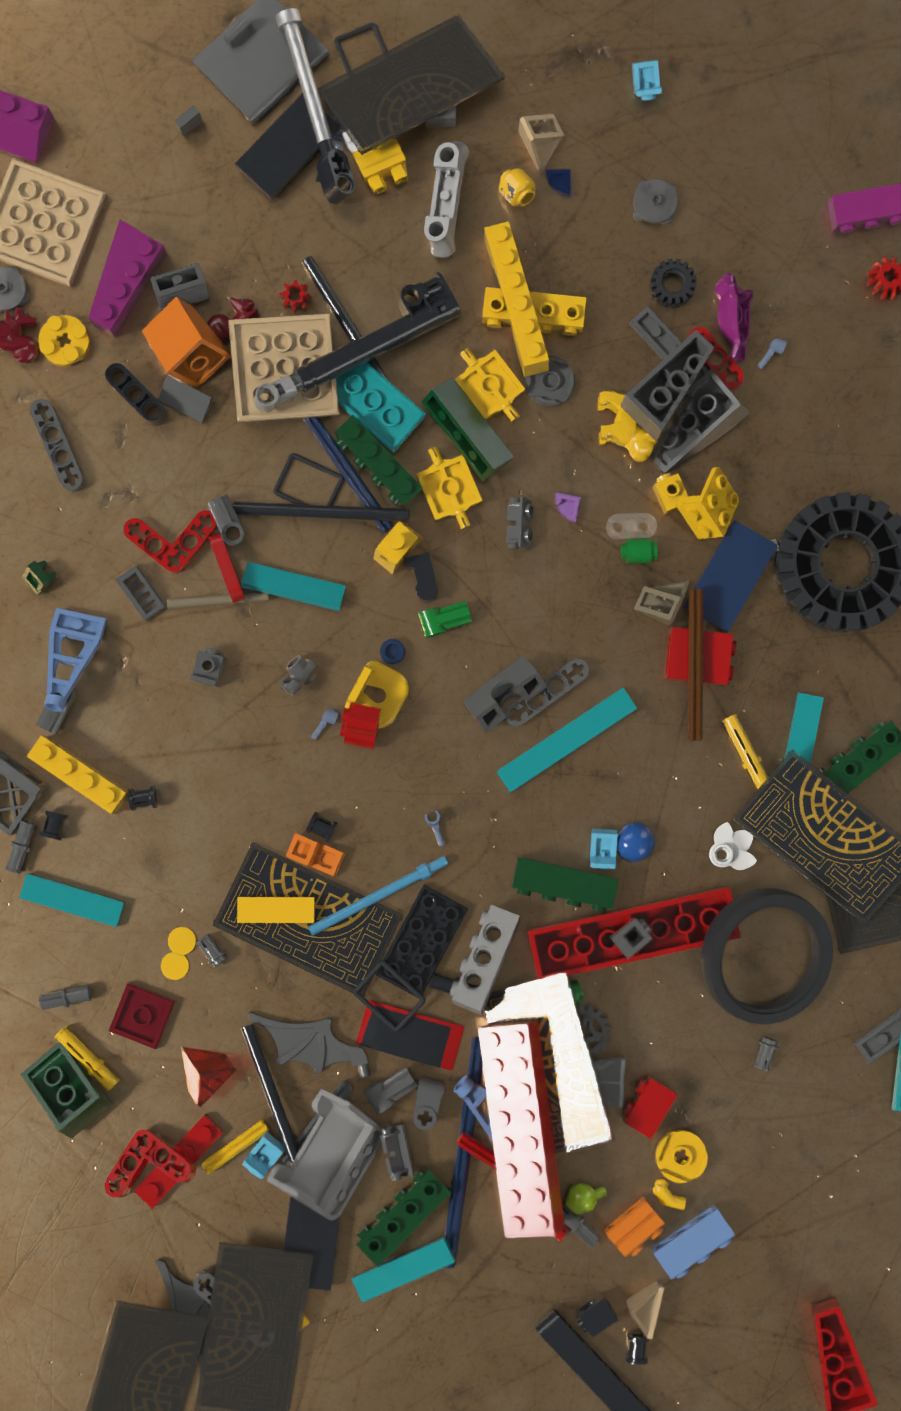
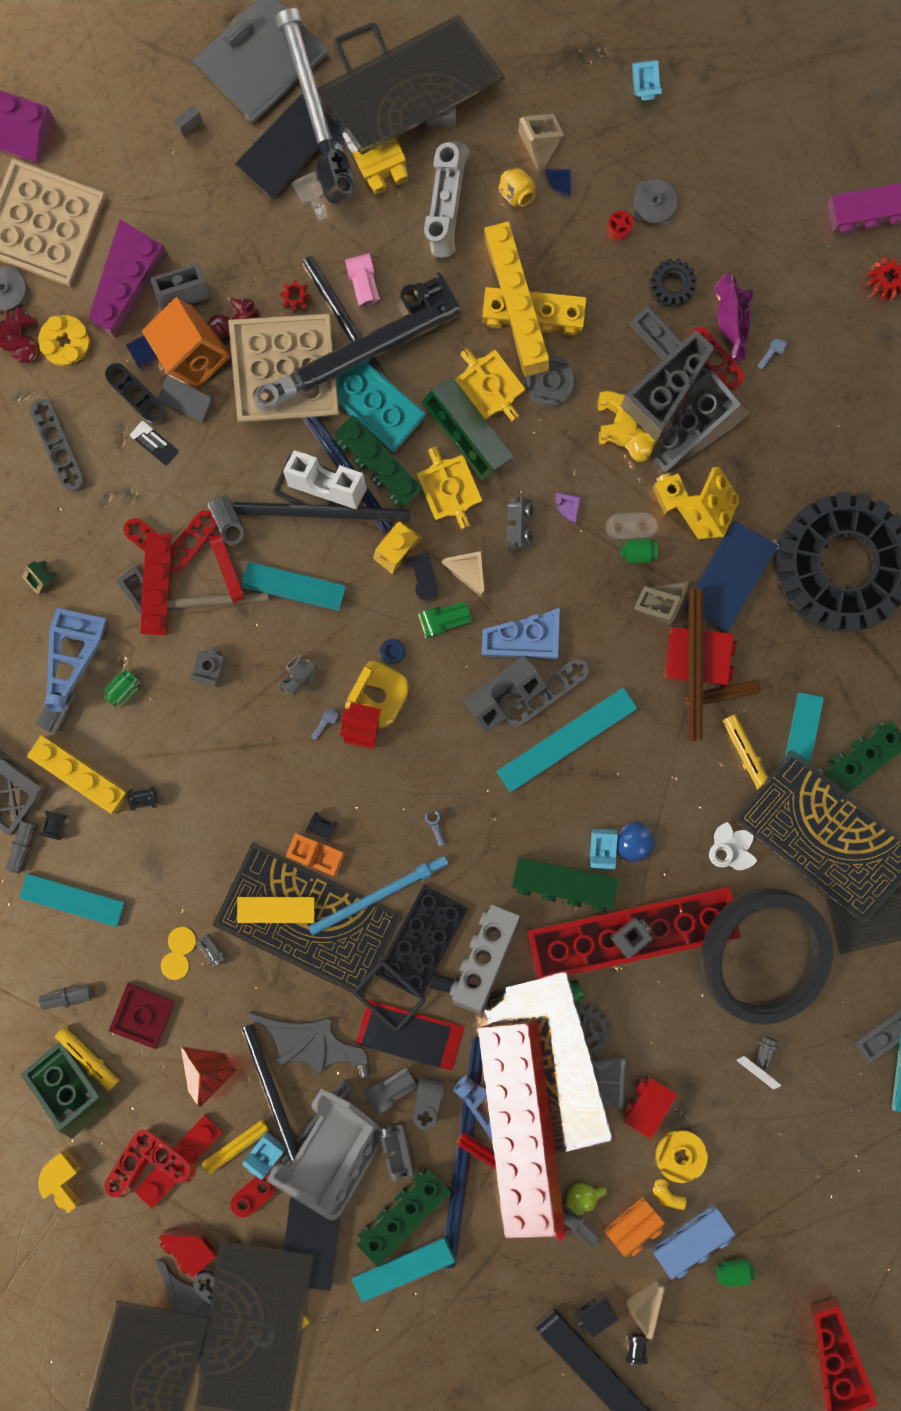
none -> yellow brick [38,1148,81,1213]
none -> green brick [103,669,141,708]
none -> clear blue tile [126,335,158,369]
none -> sticker [130,421,178,465]
none -> red plate [139,532,172,636]
none -> red slope [159,1229,219,1278]
none -> red plate [230,1173,276,1218]
none -> white arch [283,450,367,509]
none -> clear plate [292,172,328,221]
none -> bright pink piece [345,253,380,307]
none -> tan slope [441,551,484,597]
none -> medium blue wing [482,608,560,659]
none -> red wheel [607,210,633,241]
none -> reddish brown axle [686,680,761,705]
none -> green brick [716,1259,755,1288]
none -> white sticker [736,1056,782,1090]

